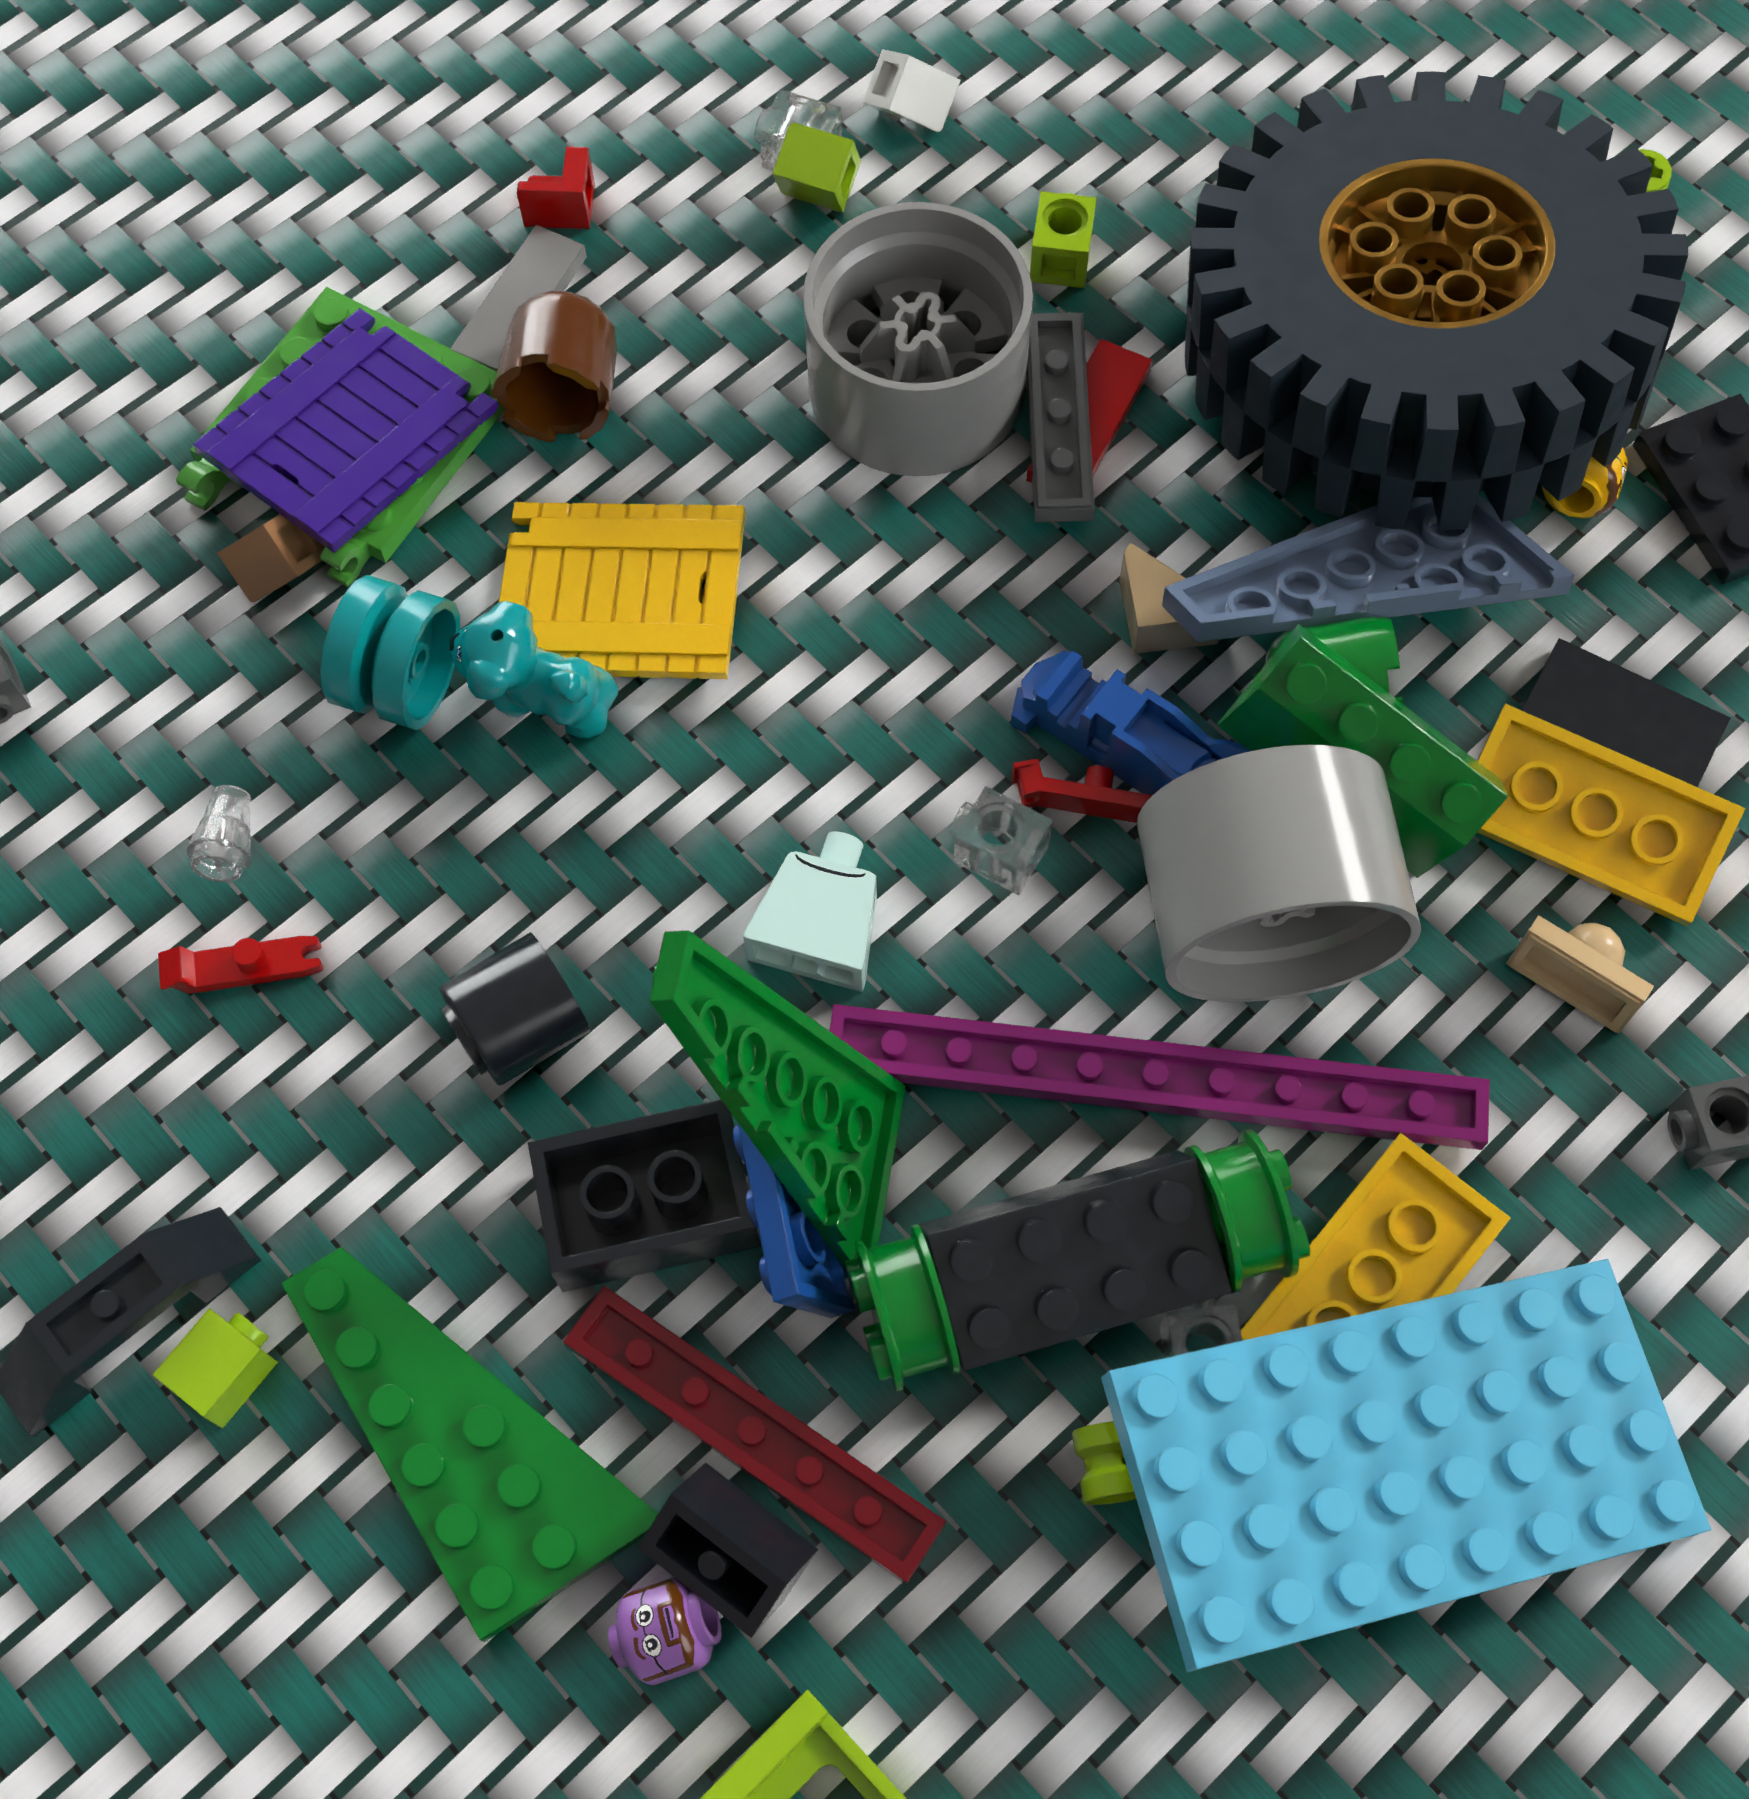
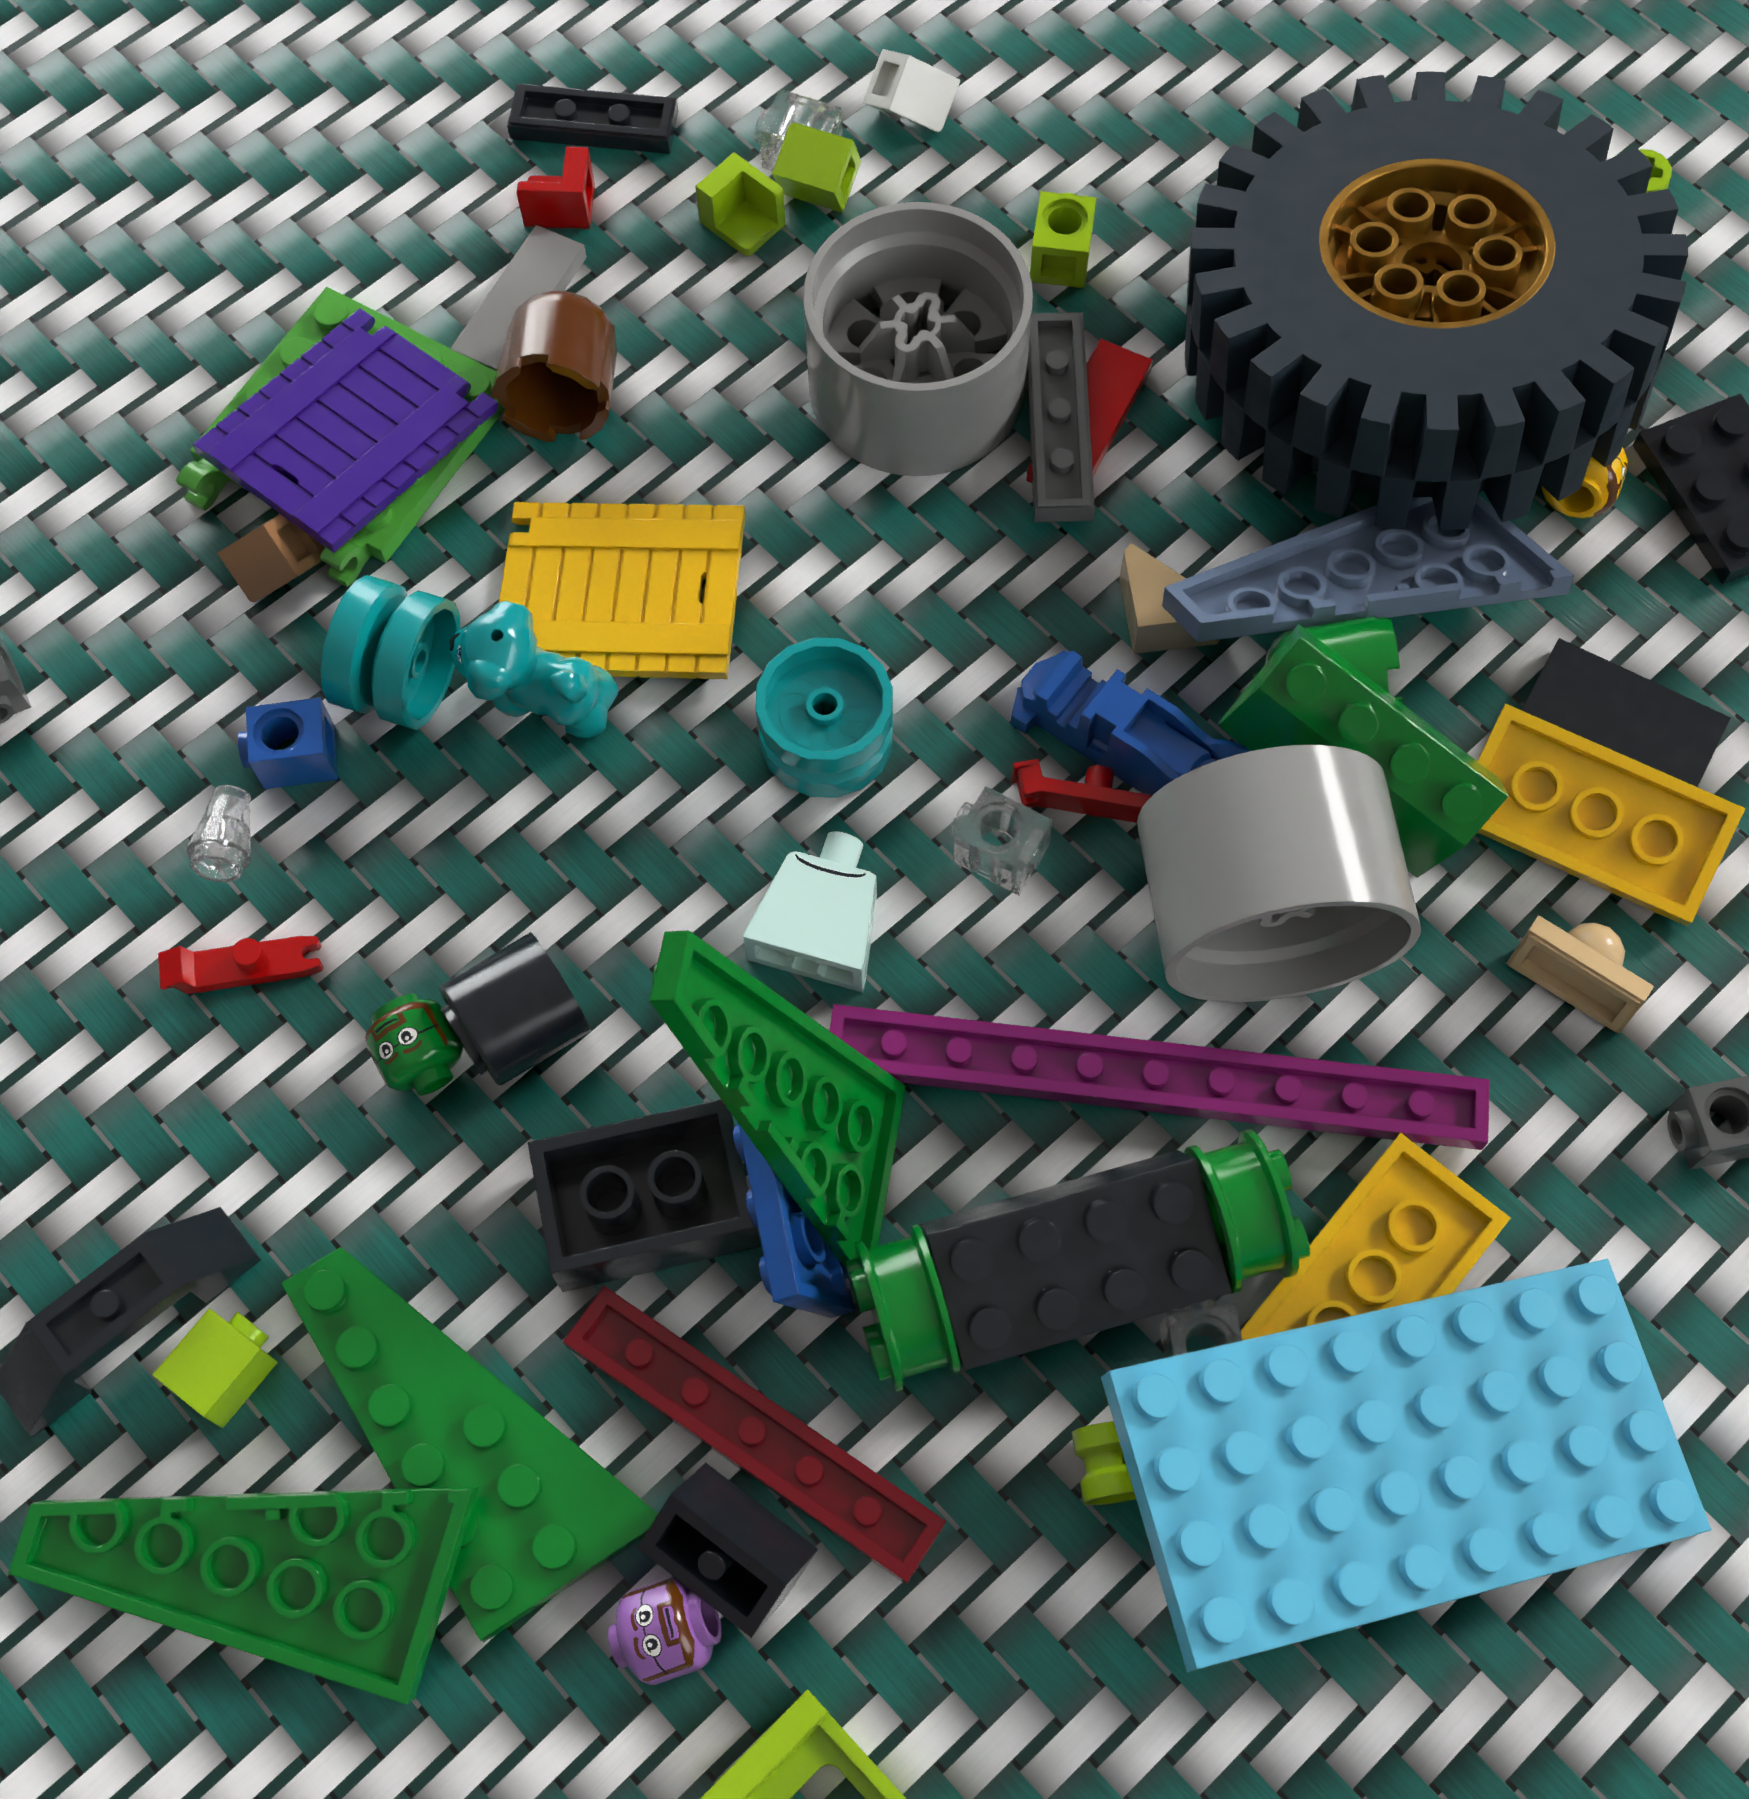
none -> green wing [8,1486,479,1705]
none -> blue brick [238,697,338,789]
none -> green head [365,994,463,1096]
none -> black tile [507,83,679,154]
none -> lime panel [695,152,786,256]
none -> teal wheel [755,638,893,798]

